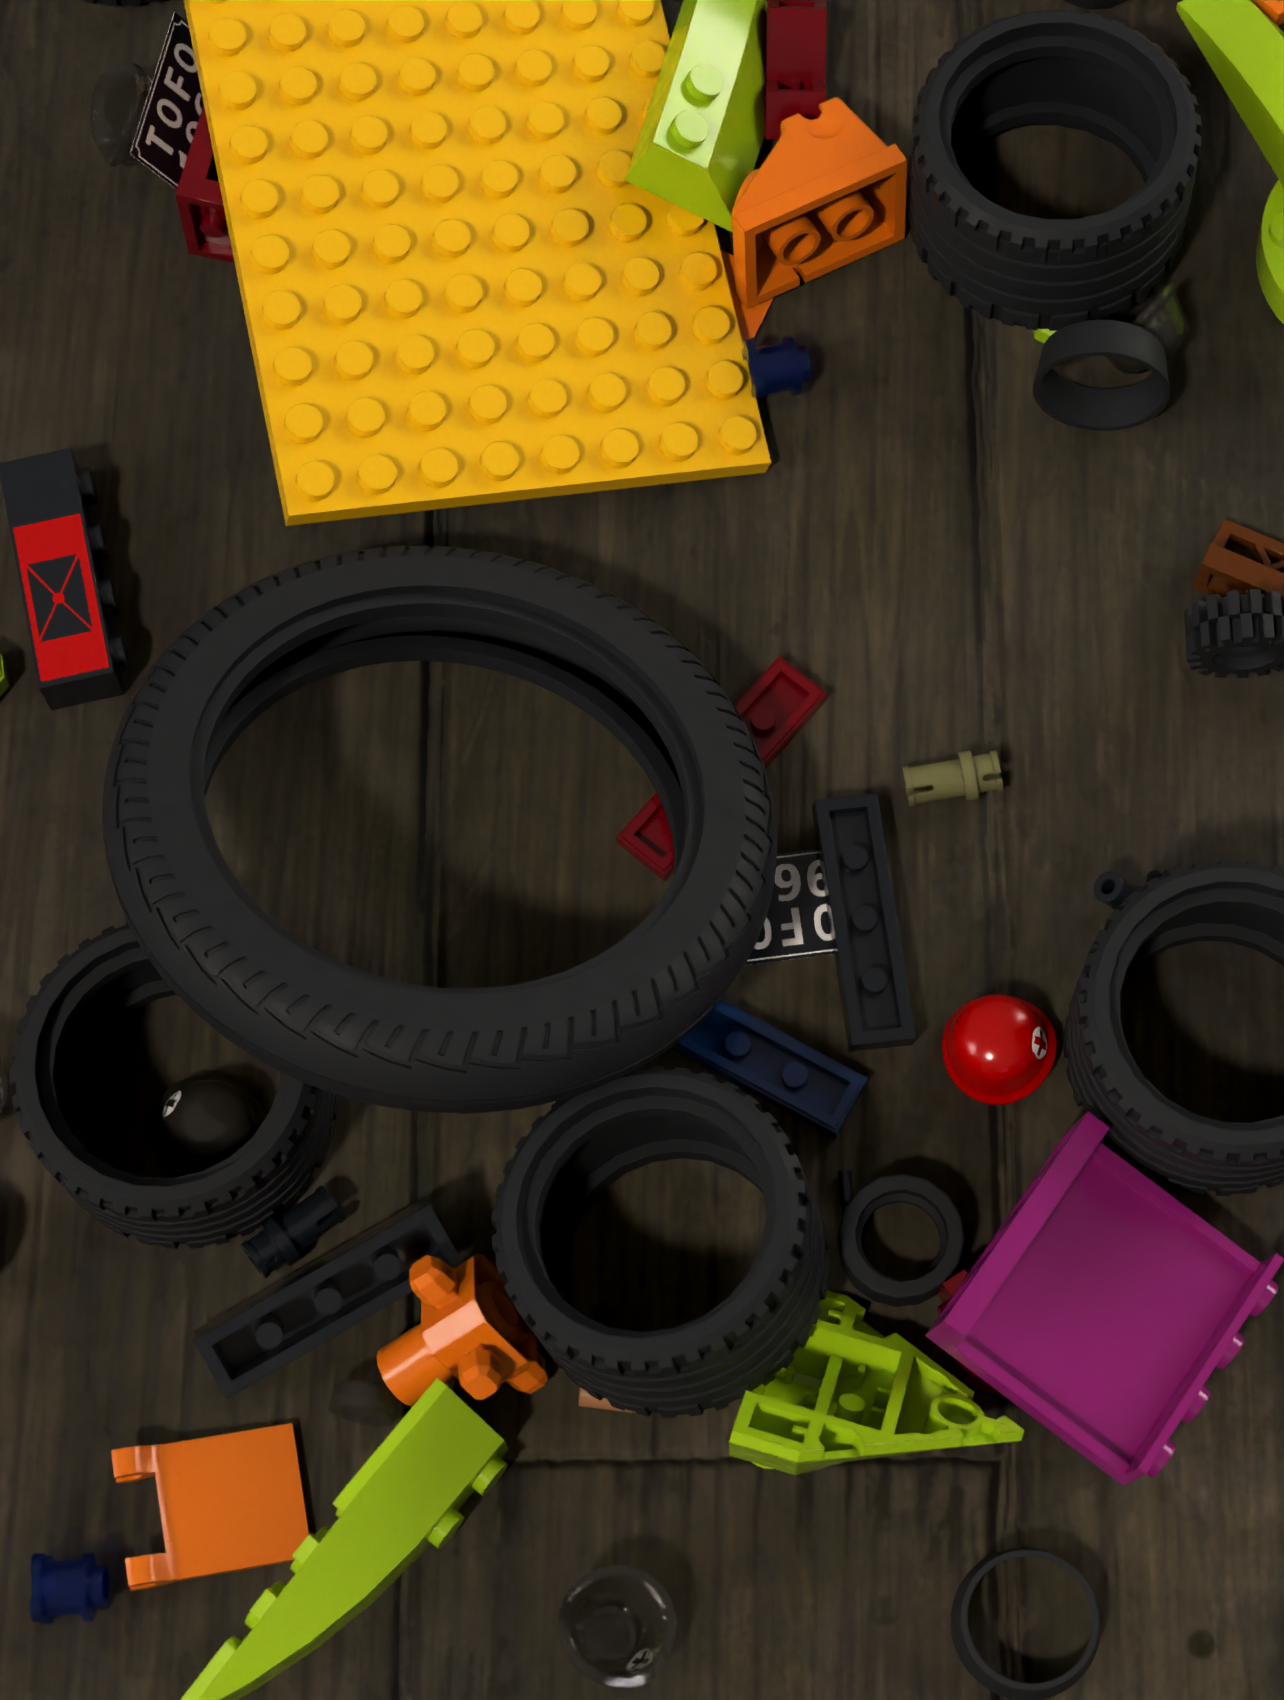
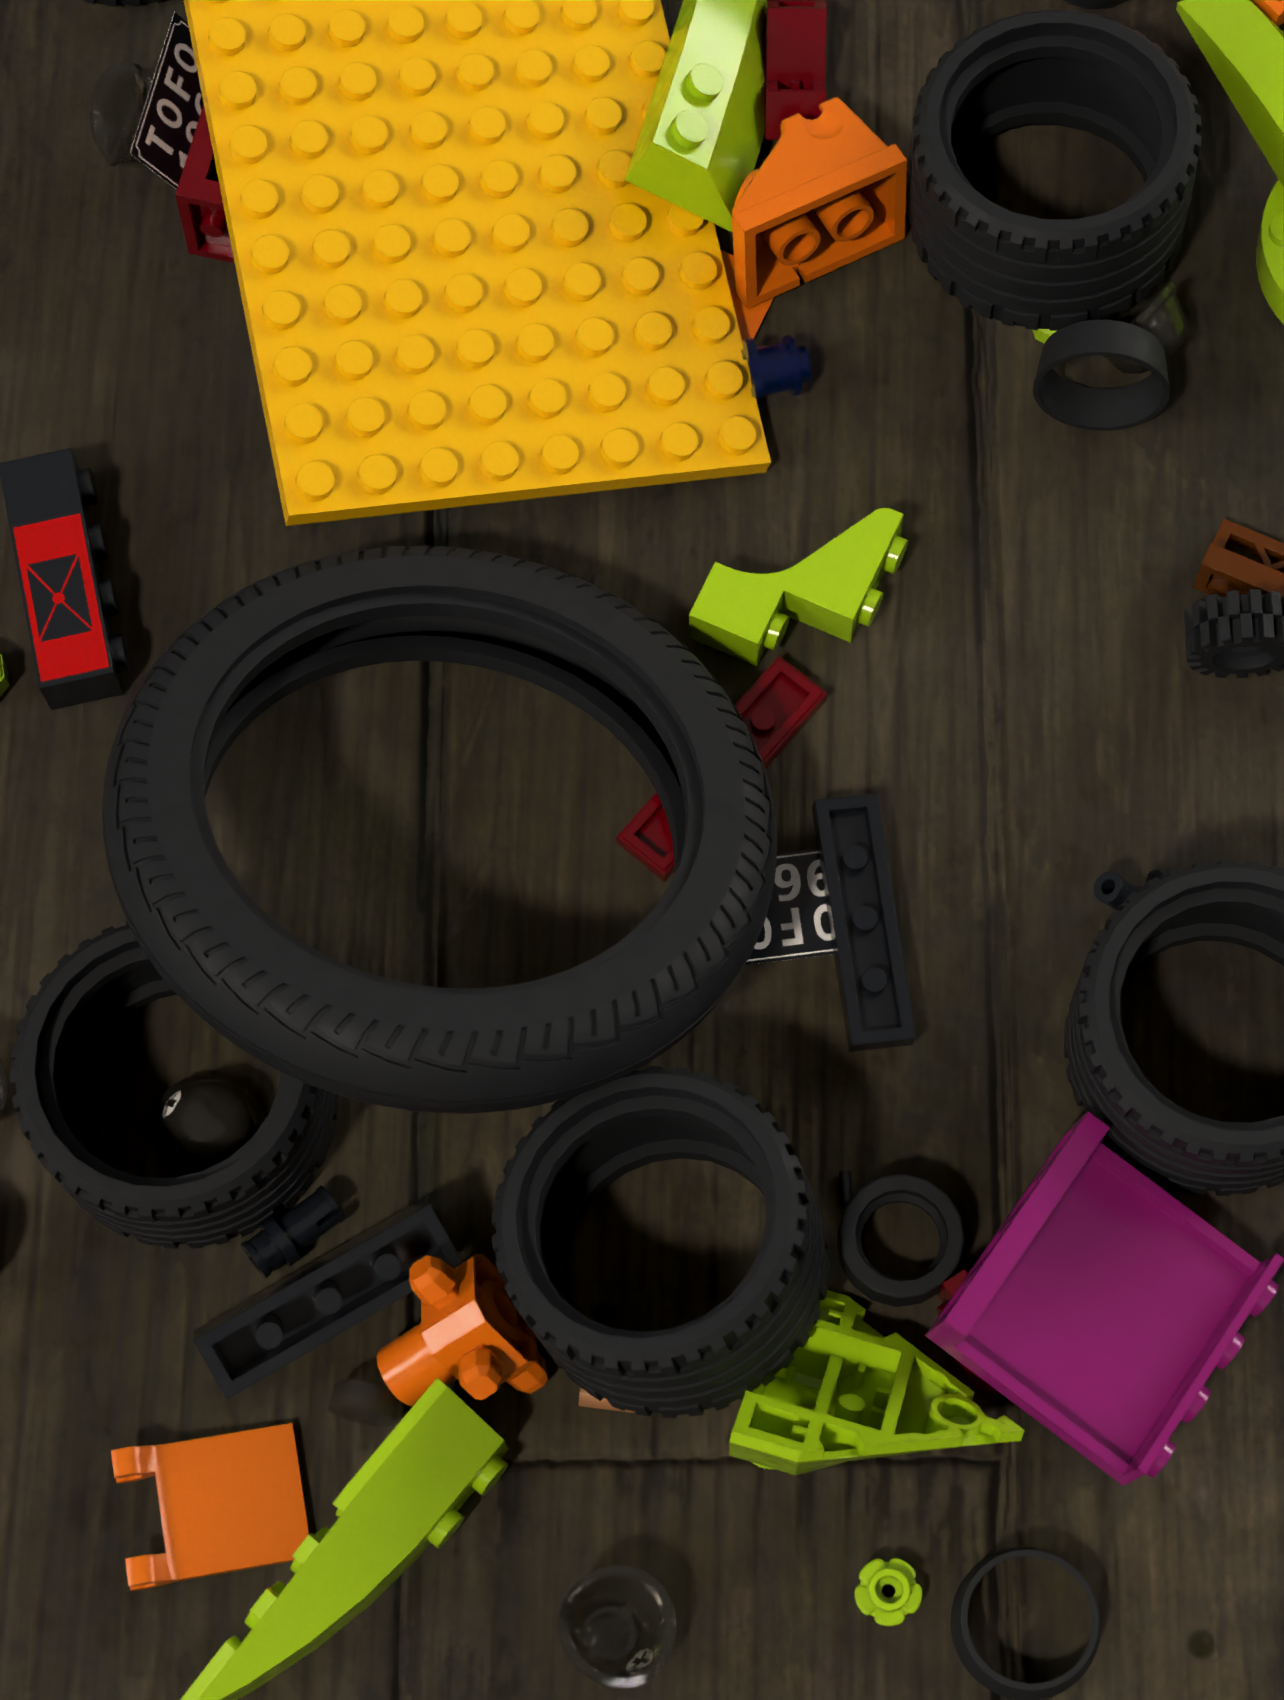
clear blue brick [30,1552,110,1624] -> none
dark blue tile [670,1000,868,1139] -> none
olive pin [902,750,1003,807] -> none
red helmet [942,994,1057,1105] -> none
none -> lime arch [689,508,908,666]
none -> lime plate [854,1558,922,1626]

